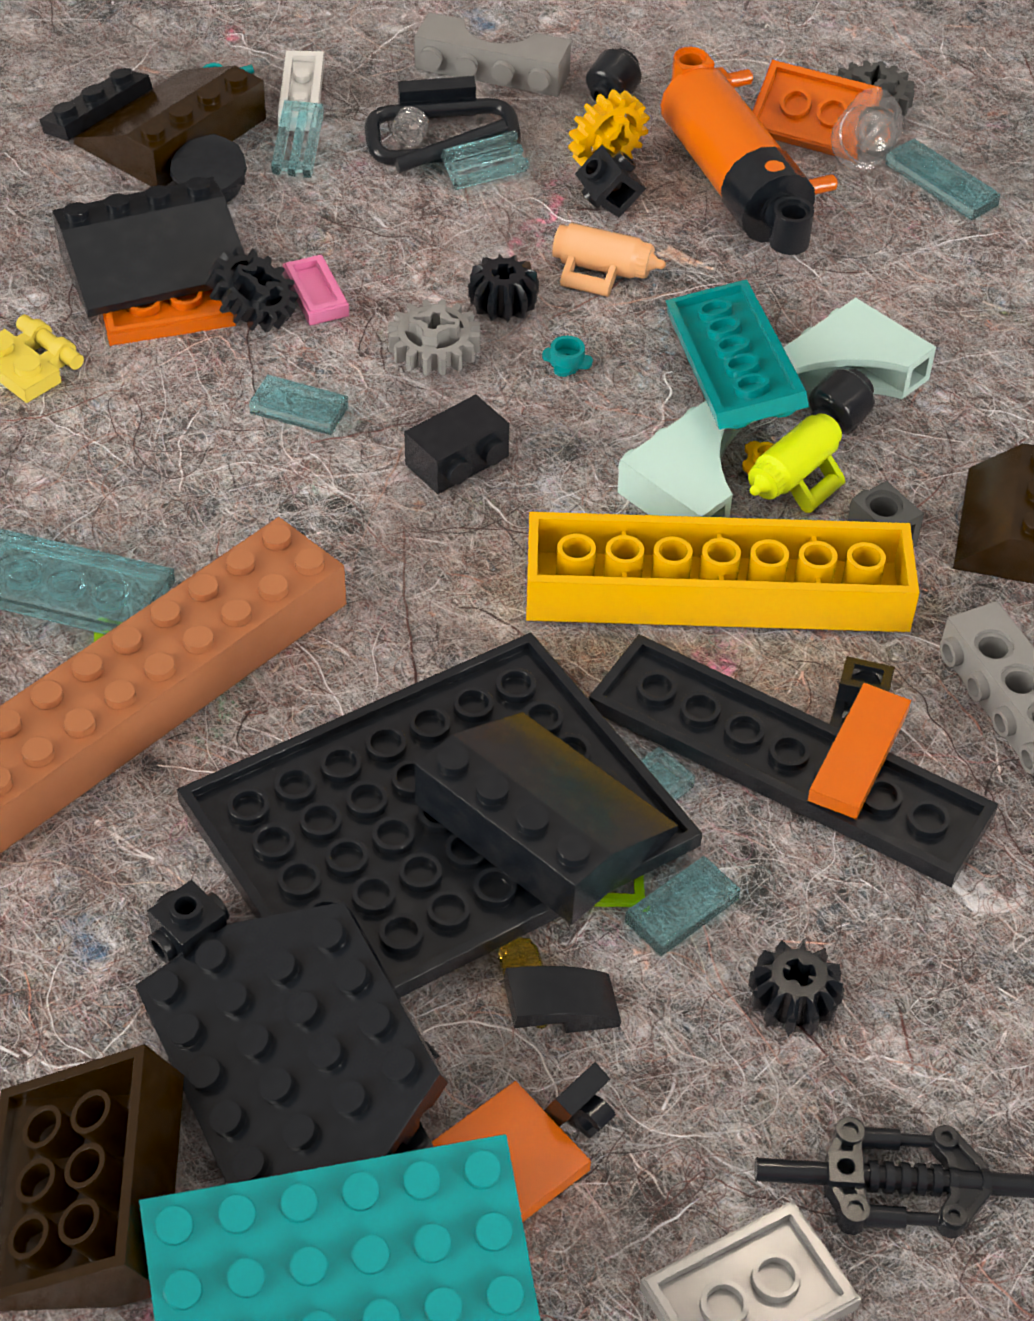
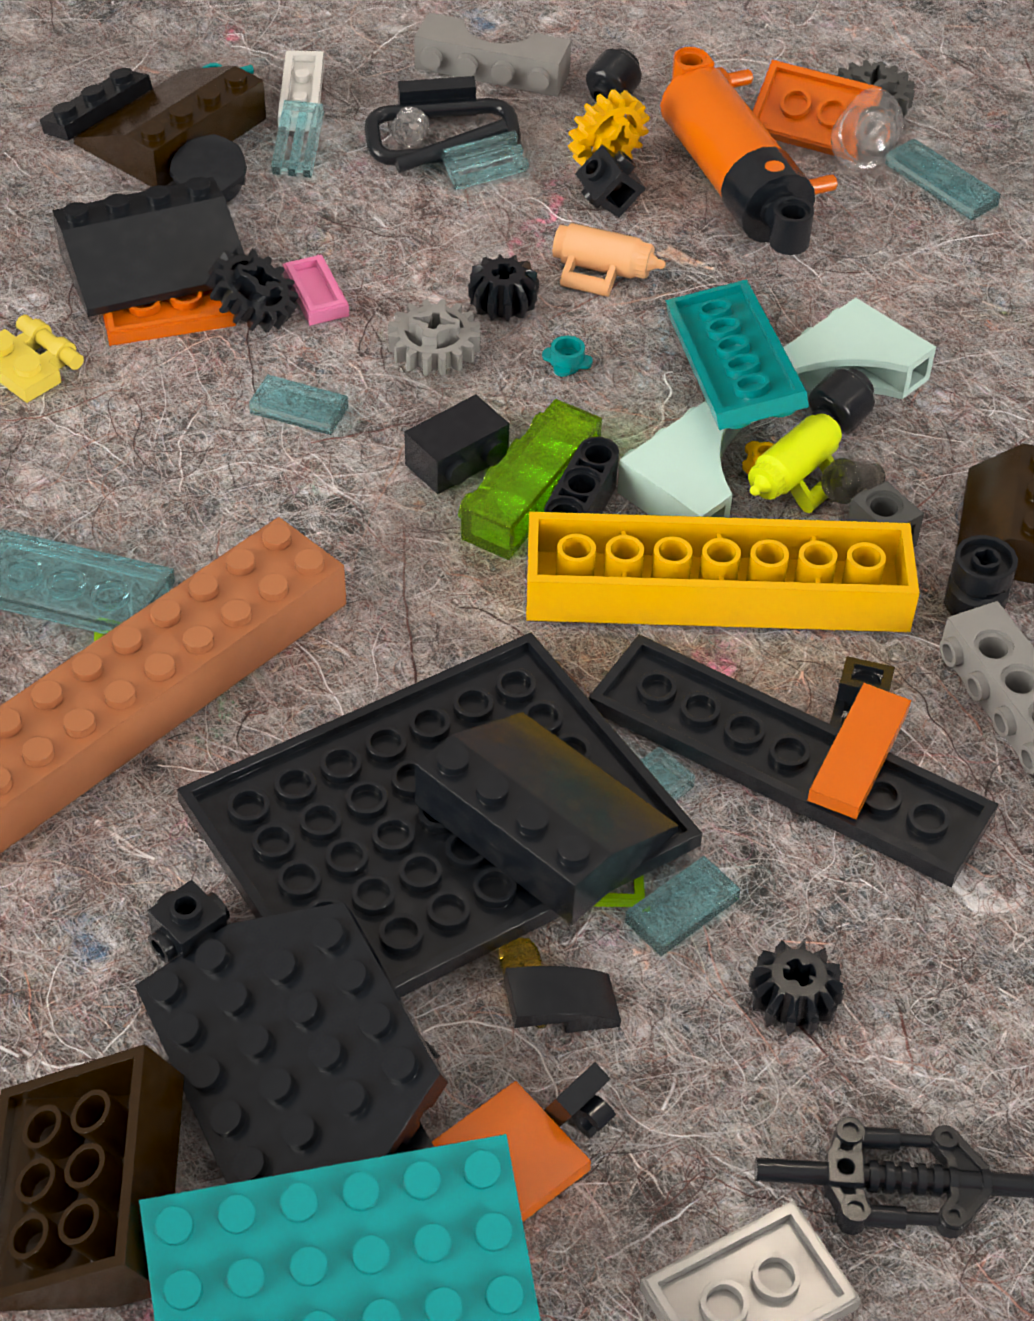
none -> clear neon green brick [458,398,602,560]
none -> black beam [544,437,619,514]
none -> clear smoke cone [821,458,886,504]
none -> black wheel [944,535,1018,616]

